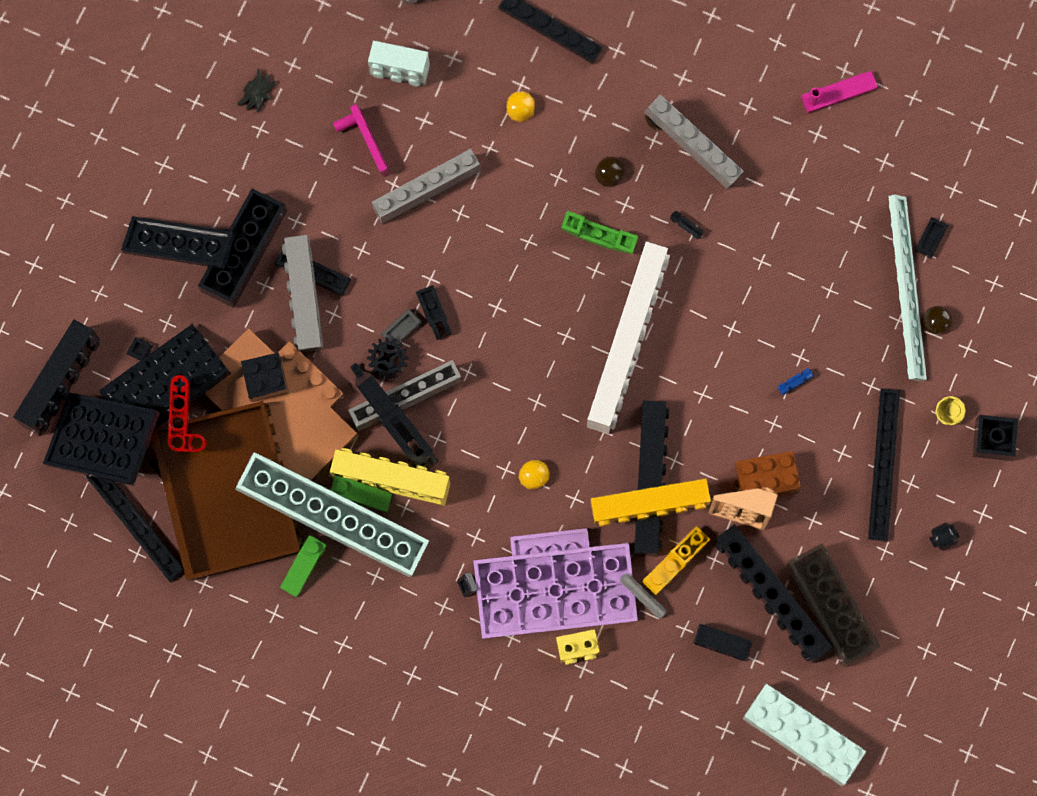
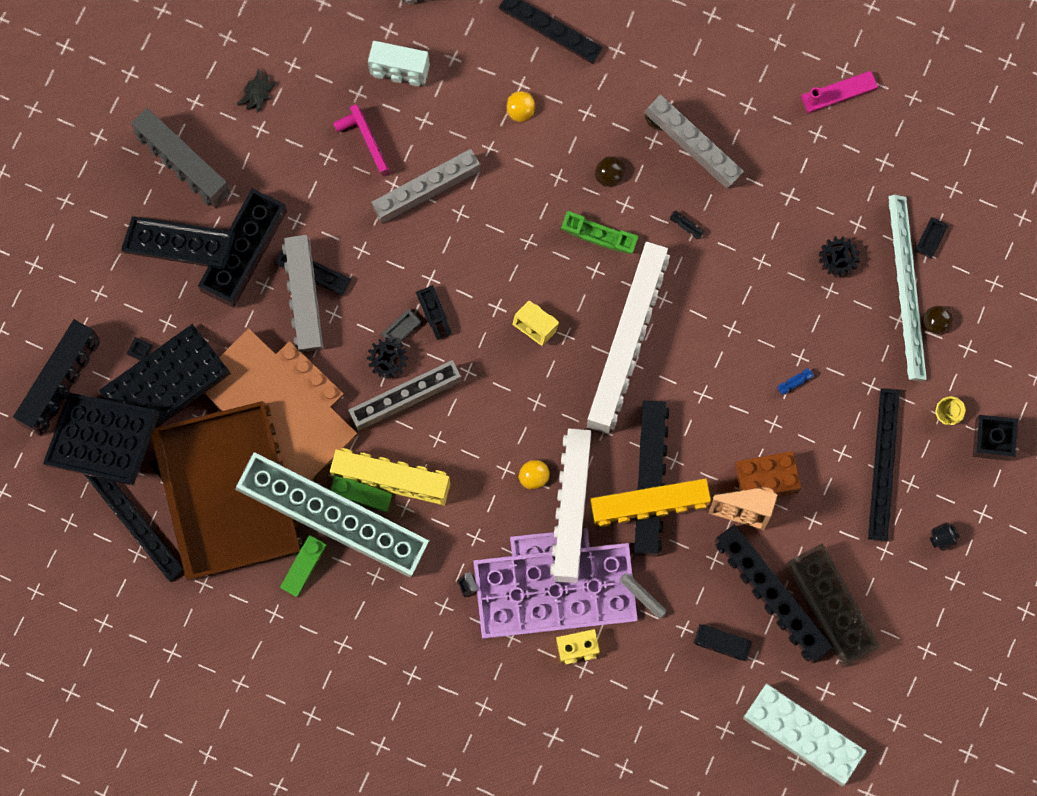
red beam [168,375,207,452] -> none
black brick [241,353,289,402] -> none
black hinge [350,363,439,468] -> none
yellow slope [642,526,710,595] -> none
none -> dark grey brick [131,108,231,209]
none -> light yellow brick [512,301,559,346]
none -> white brick [550,429,591,583]
none -> black gear [818,236,860,278]

